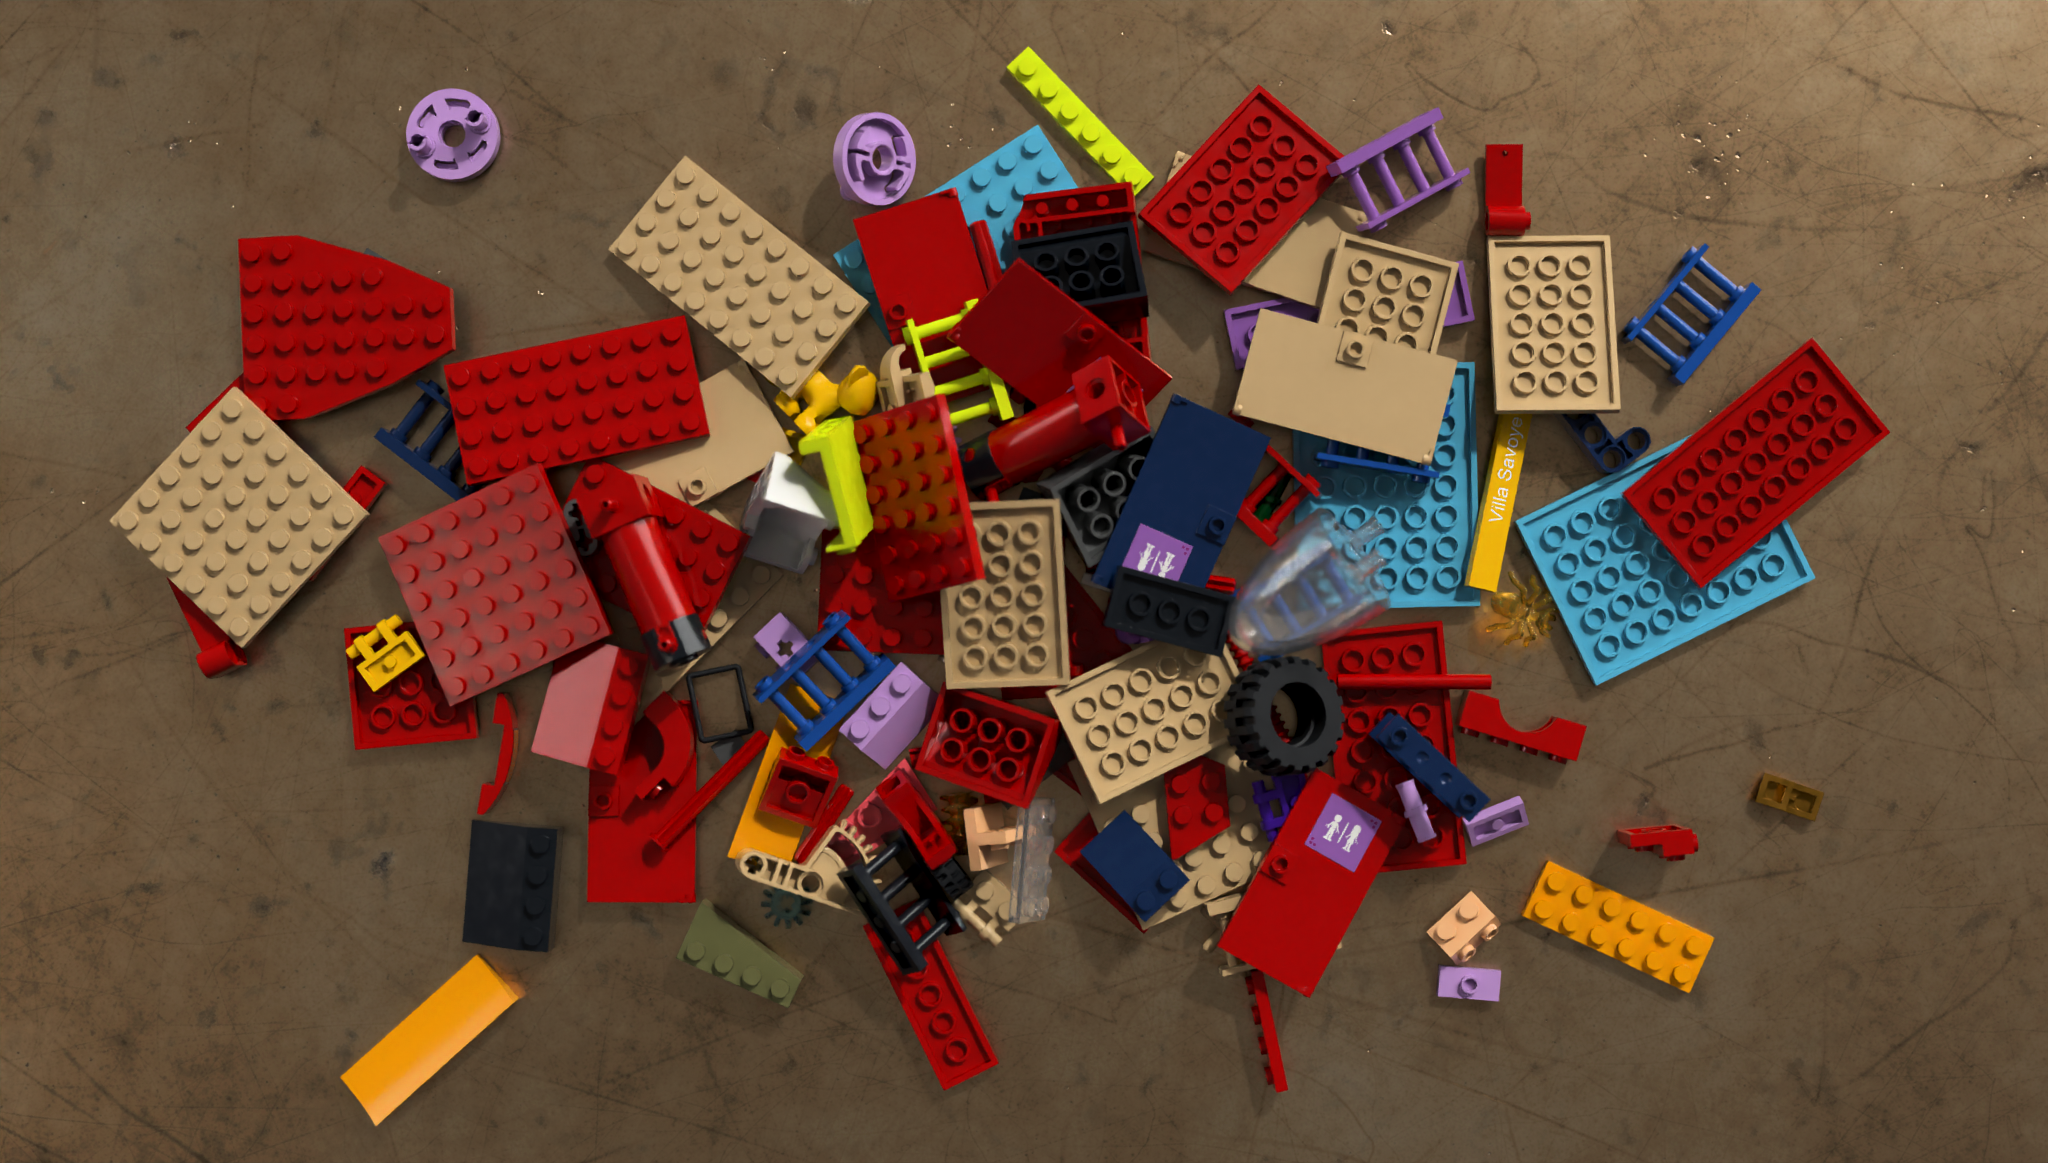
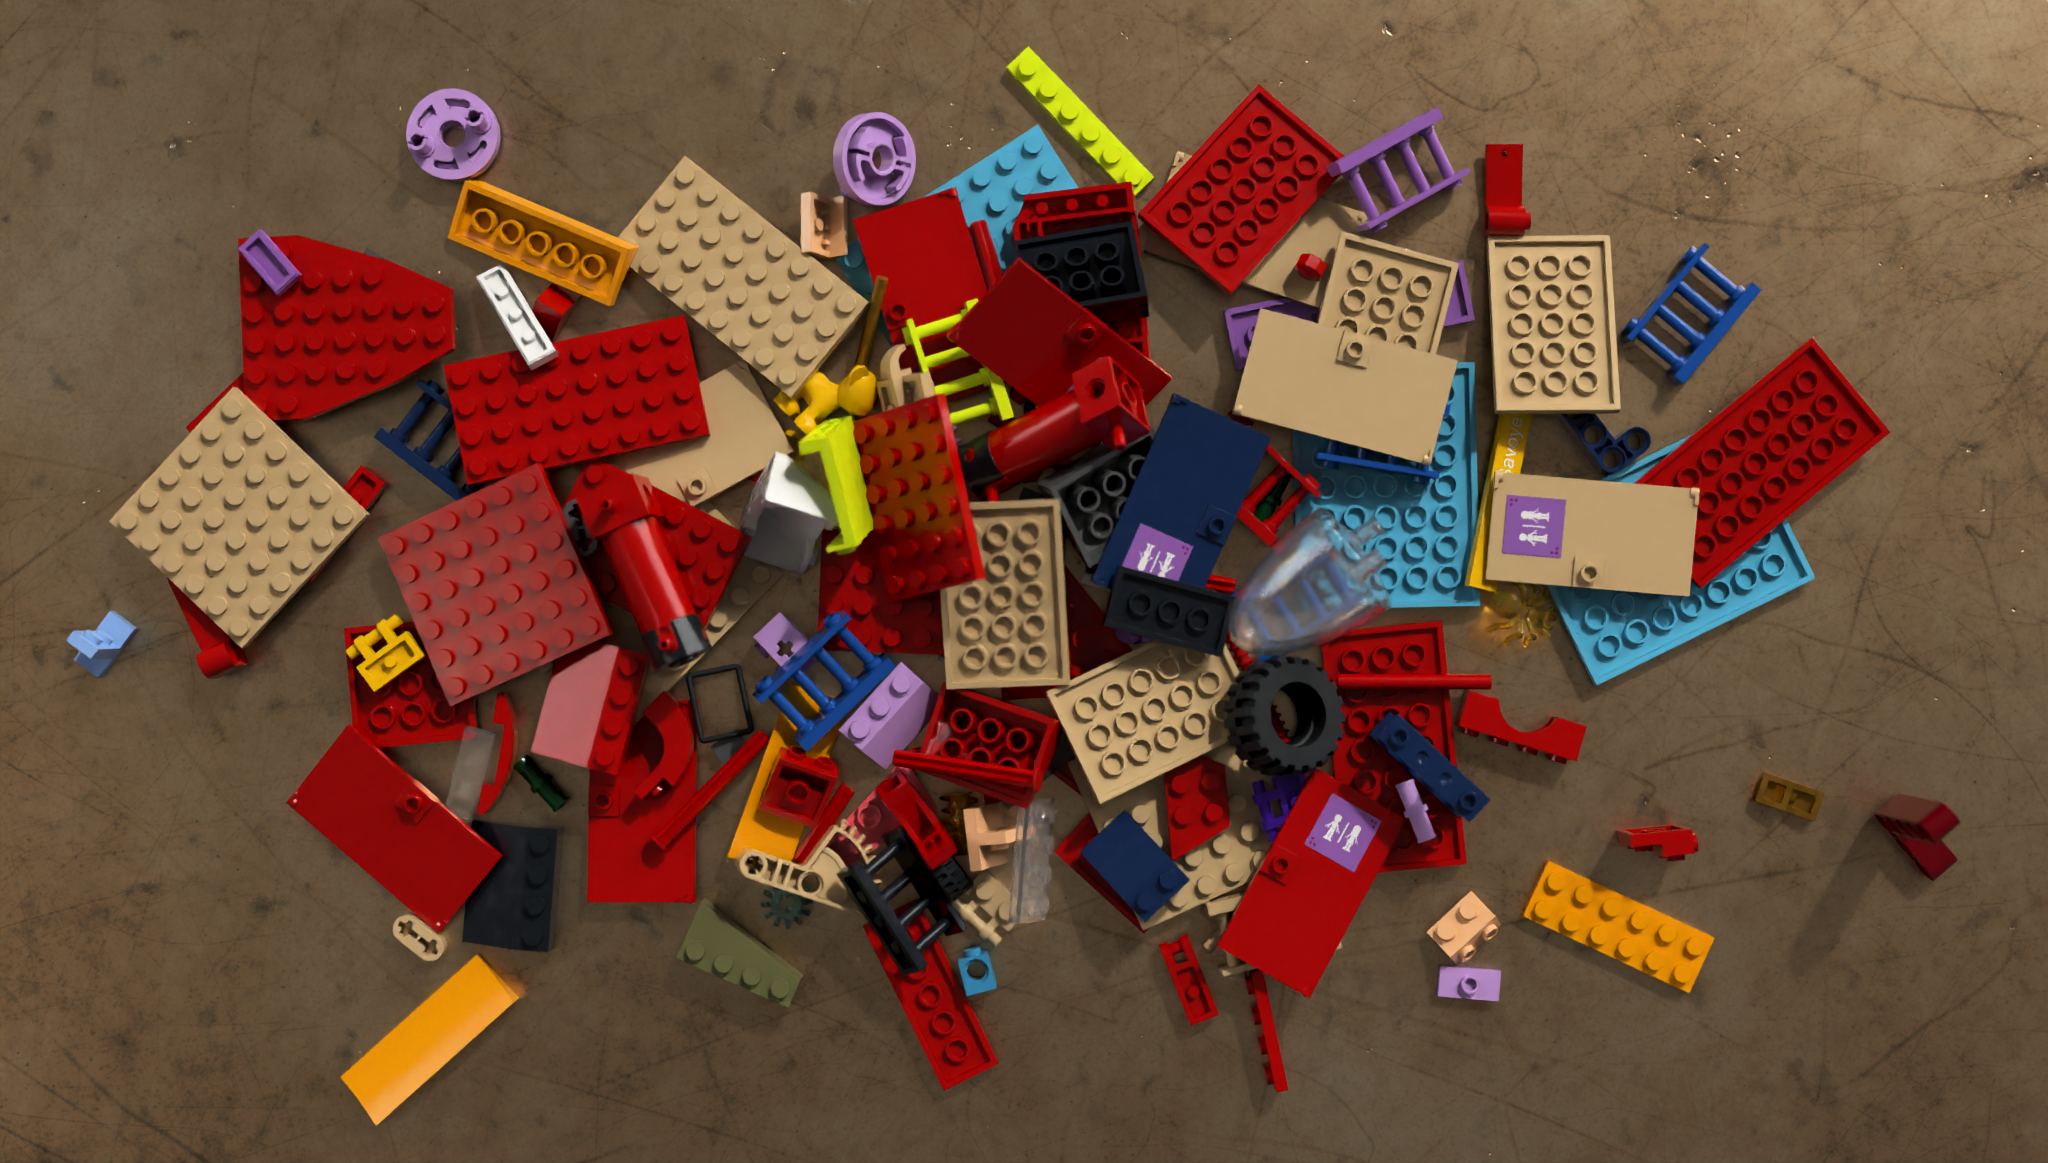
lavender plate [1462,796,1529,847] -> none
none -> light blue bracket [66,611,138,678]
none -> medium lavender tile [237,229,303,296]
none -> red door [286,724,503,934]
none -> tan beam [392,914,447,961]
none -> clear tile [446,725,497,821]
none -> light orange arch [447,179,639,306]
none -> white tile [476,263,558,371]
none -> dark green pin [513,755,569,812]
none -> red slope [532,283,584,343]
none -> light nougat bracket [800,191,848,261]
none -> pearl gold bar [854,275,888,367]
none -> red axle [892,750,1043,792]
none -> dark azure brick [957,946,997,996]
none -> red plate [1159,934,1219,1026]
none -> red tile [1294,253,1327,281]
none -> tan door [1485,471,1700,597]
none -> dark red beam [1874,794,1960,881]

